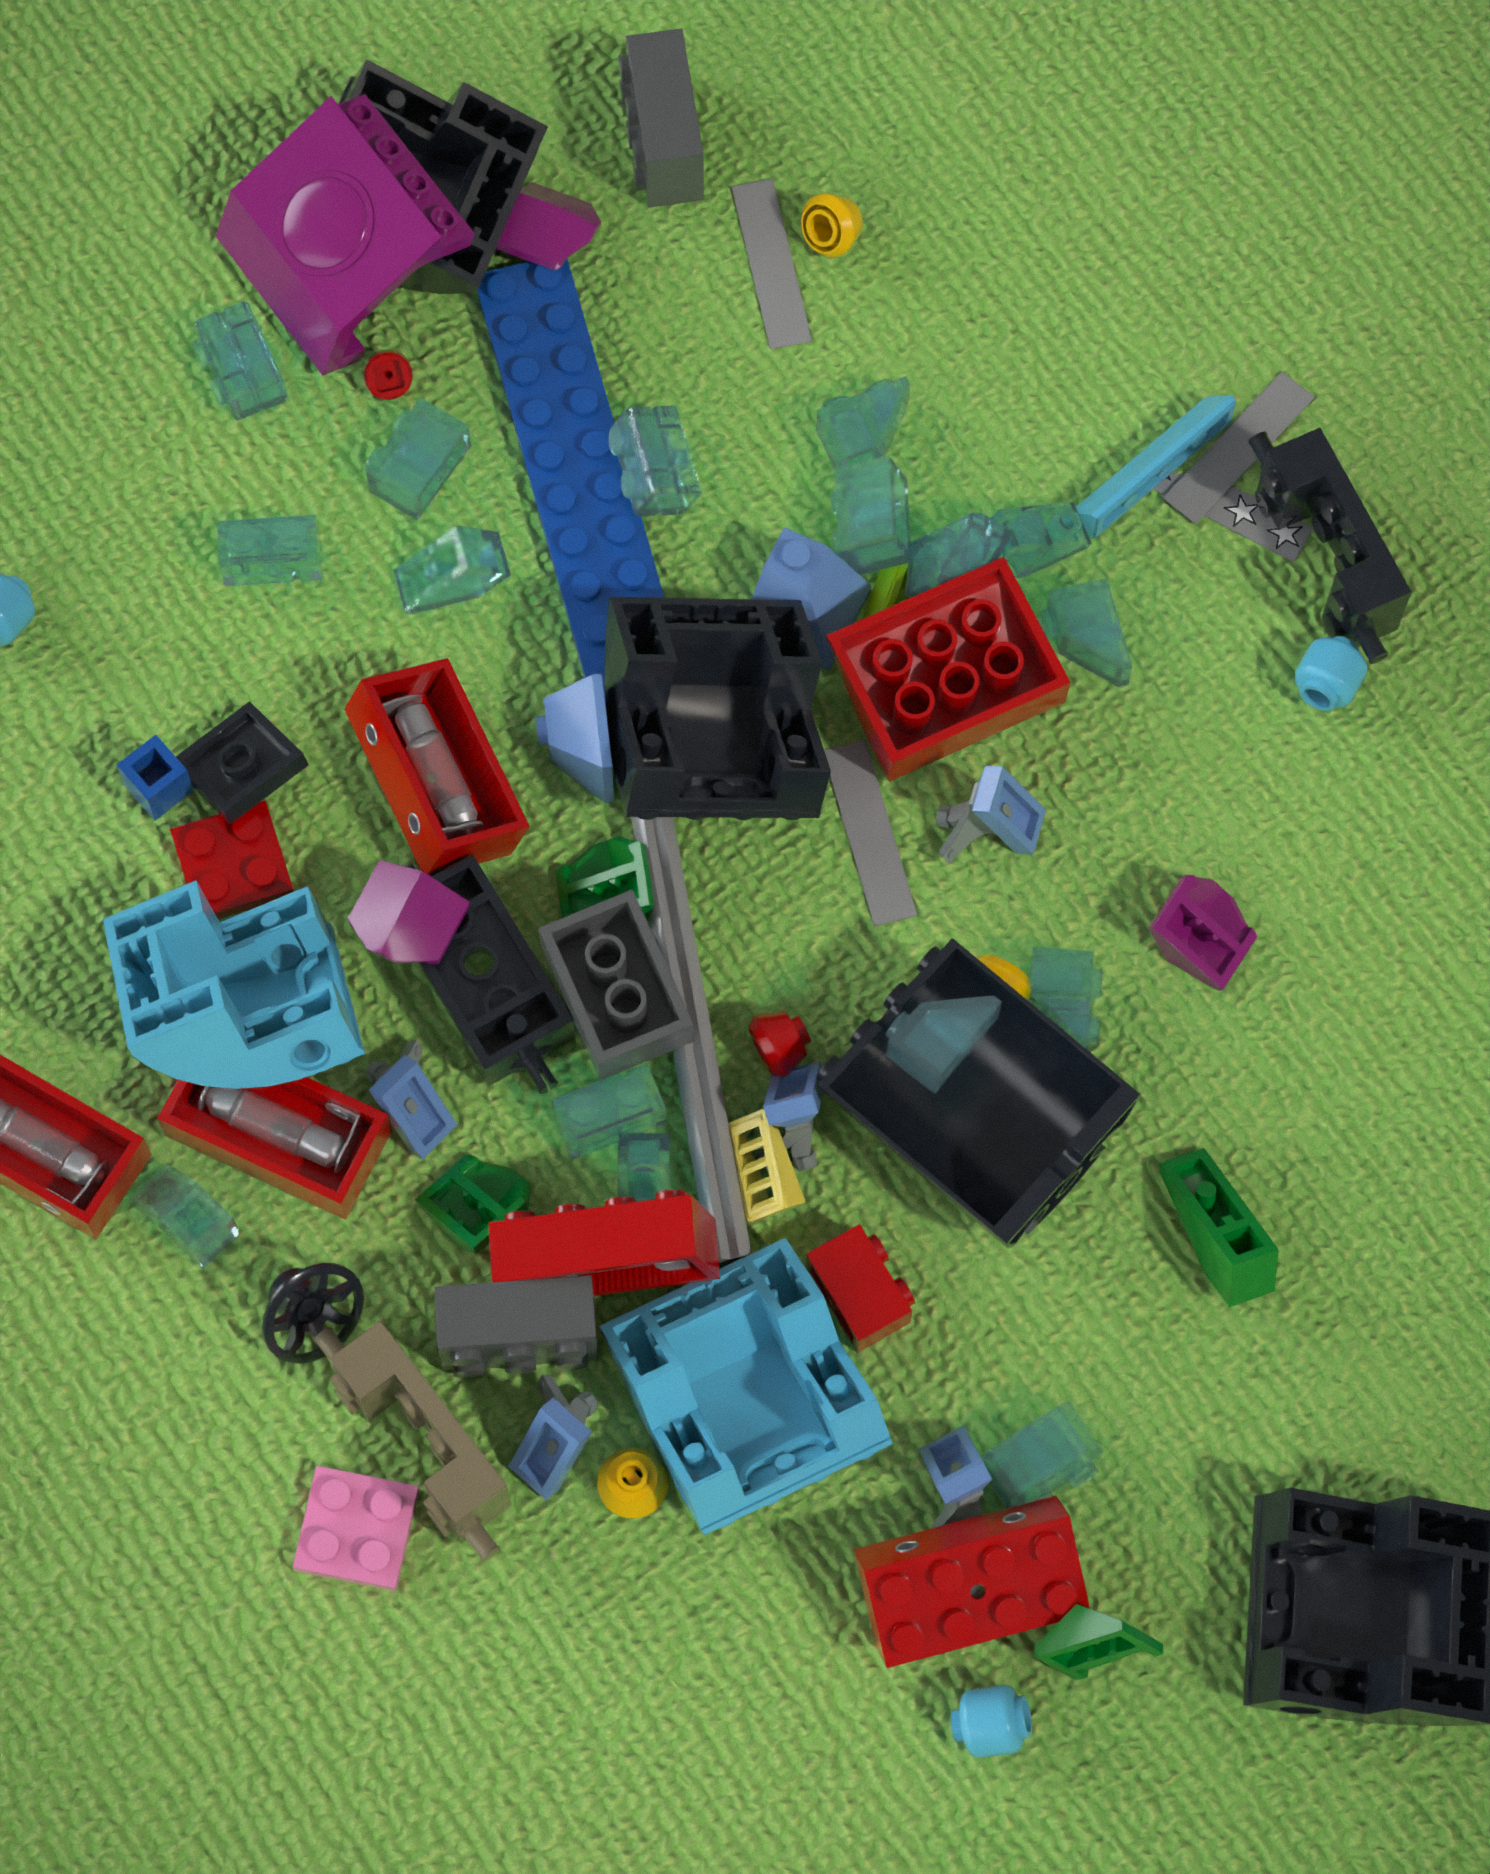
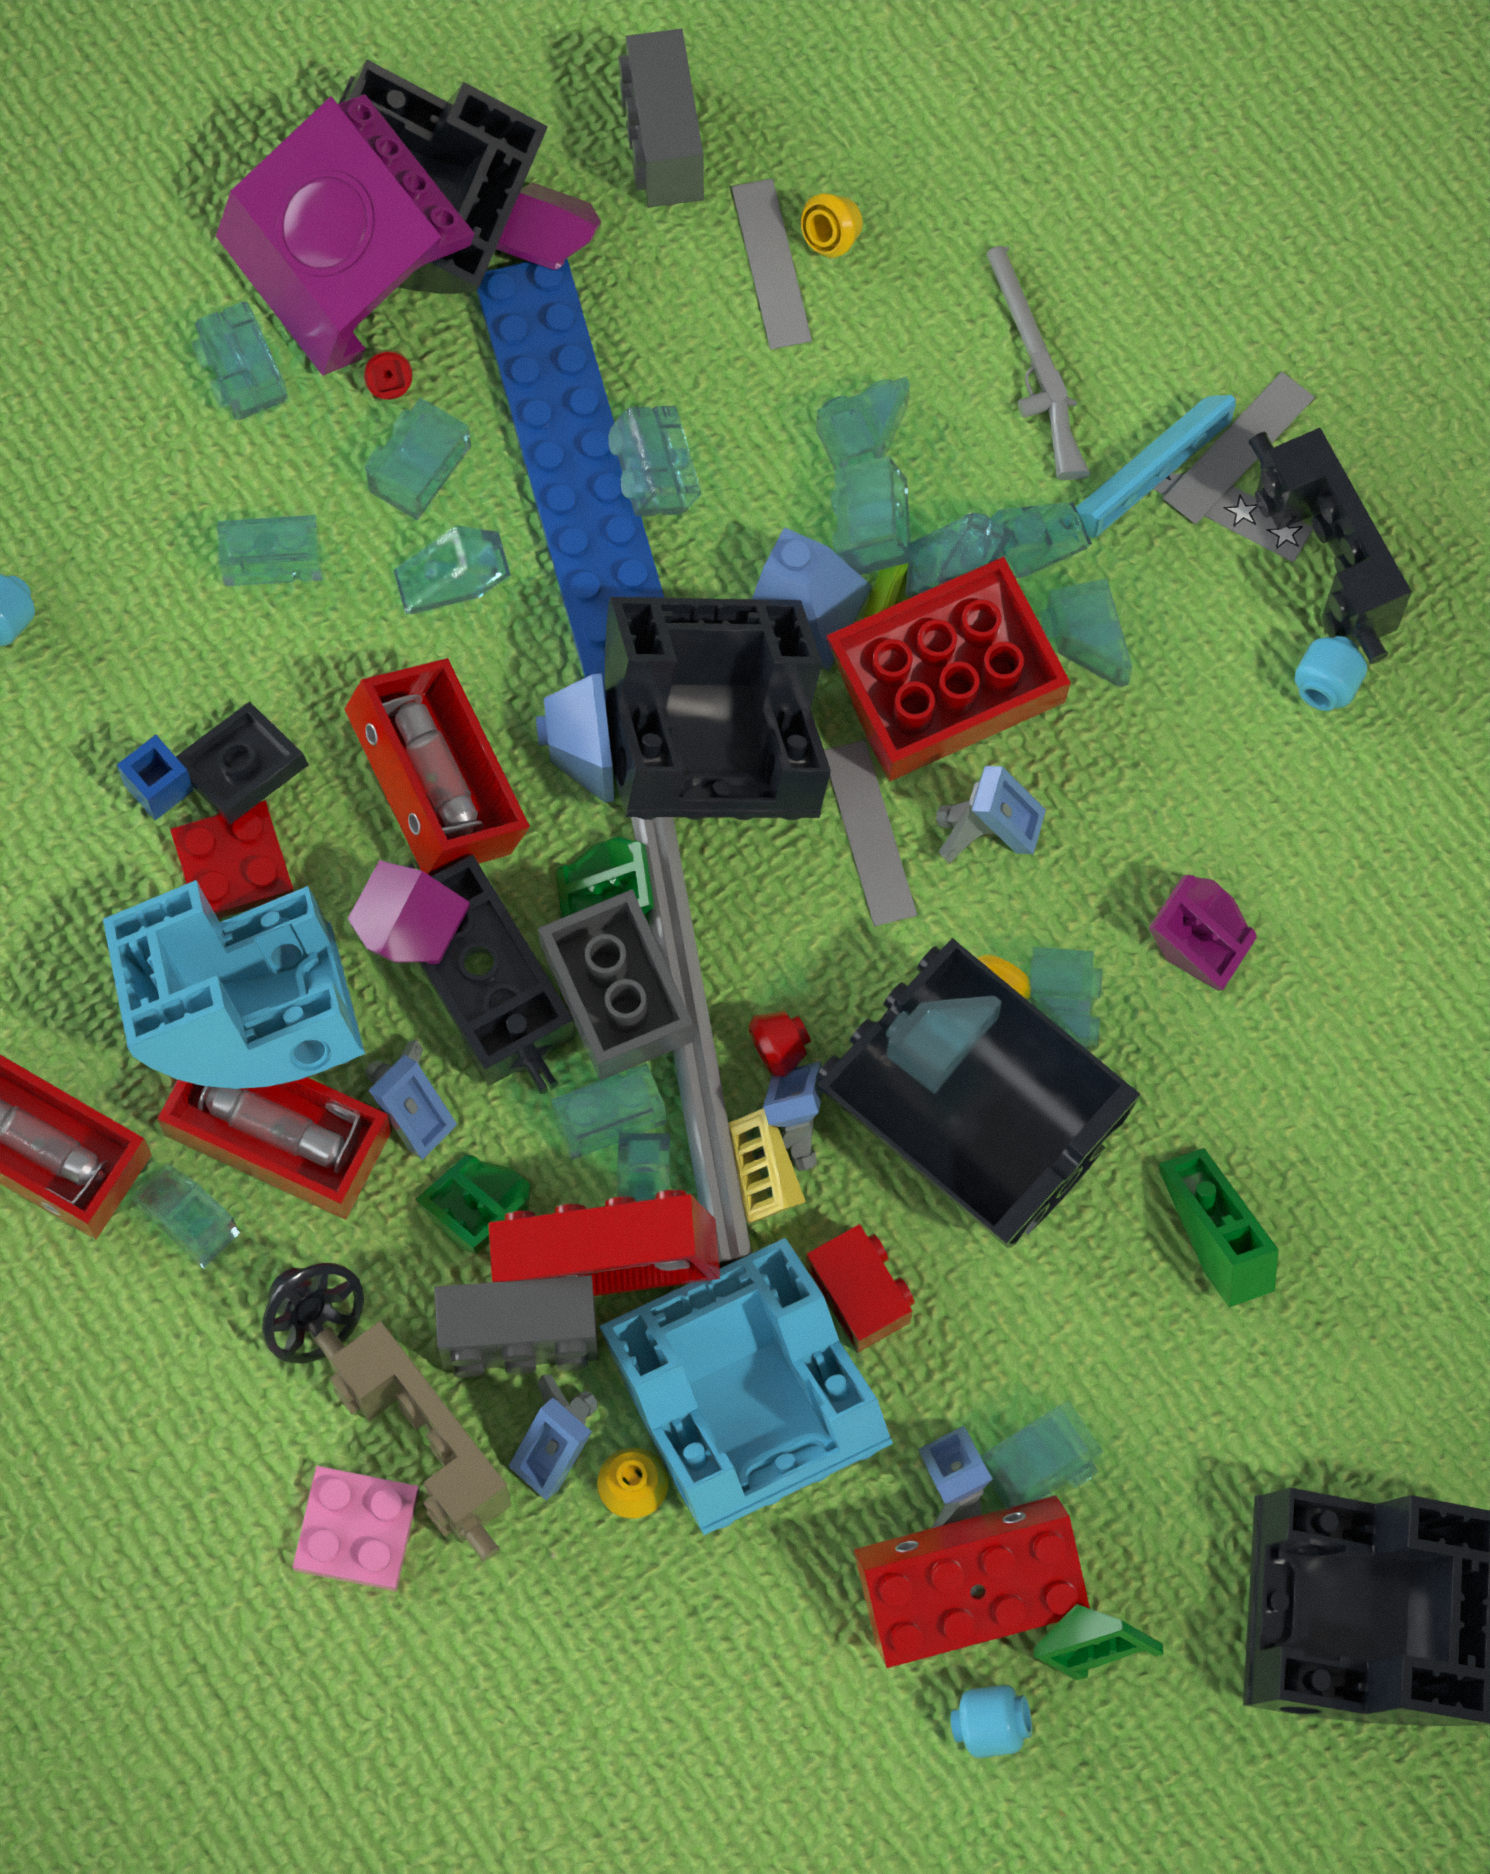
none -> light grey piece [987,246,1090,480]

